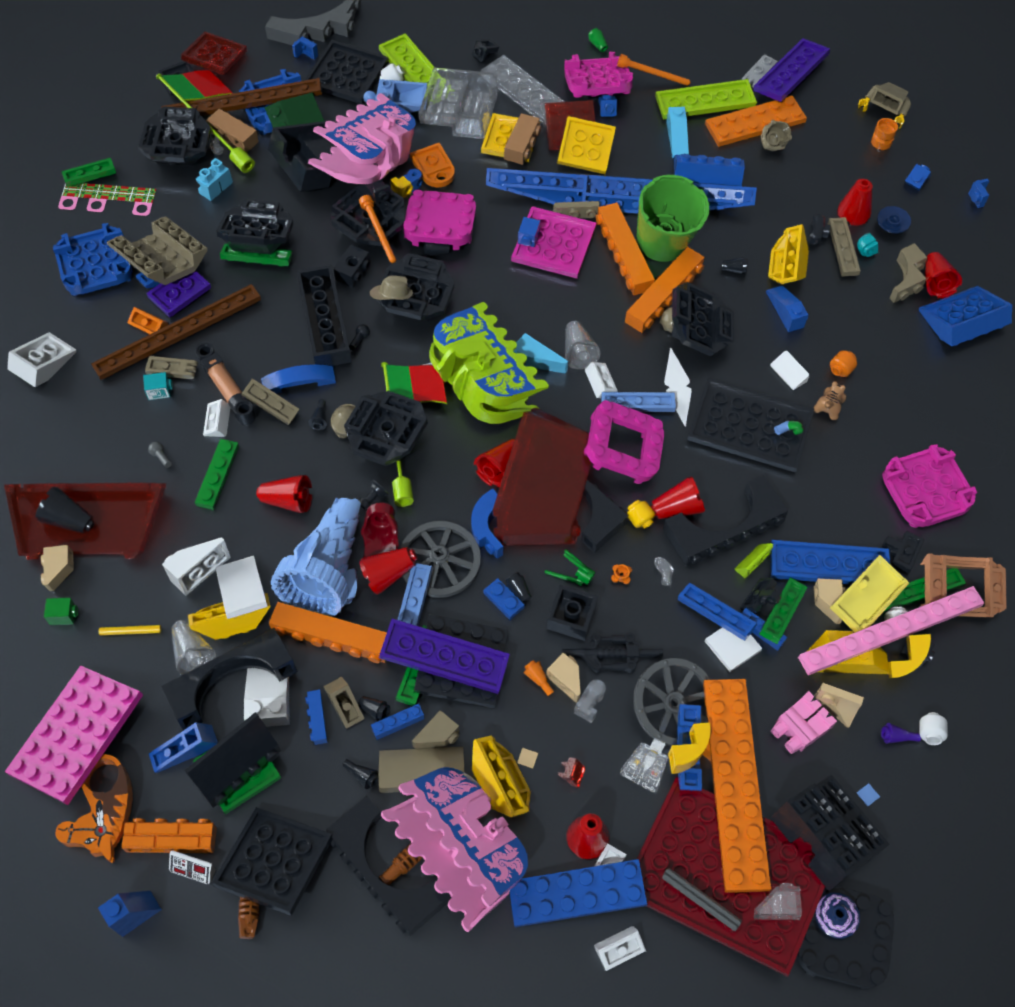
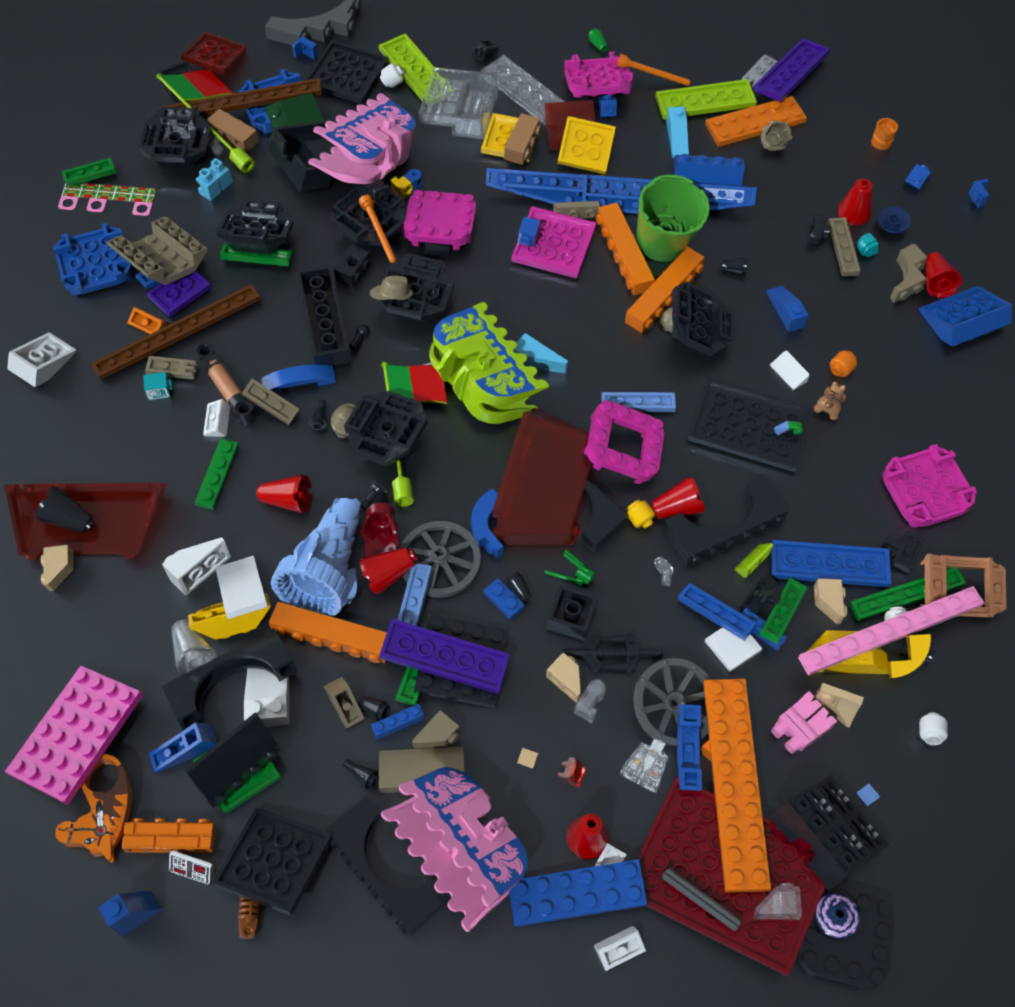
green brick [44,598,78,625] -> none
yellow bar [99,625,162,636] -> none
dark grey bar [148,442,172,468] -> none
blue piece [305,690,328,745] -> none
medium blue slope [363,79,427,113] -> none
dark orange hinge [378,843,423,886] -> none
orange plate [409,142,455,188] -> none
yellow wedge [472,735,531,817] -> none
red cone [474,439,524,488] -> none
orange cone [524,660,554,696] -> none
clear cone [565,321,601,370] -> none
white slope [585,362,618,398] -> none
orange plate [611,564,632,584] -> none
white sticker [664,348,692,427] -> none
yellow brick [668,723,710,774] -> none
yellow wedge [768,224,809,284] -> none
light yellow container [830,555,909,633] -> none
dark tan torso [858,82,911,129] -> none
dark purple cone [881,723,921,744] -> none

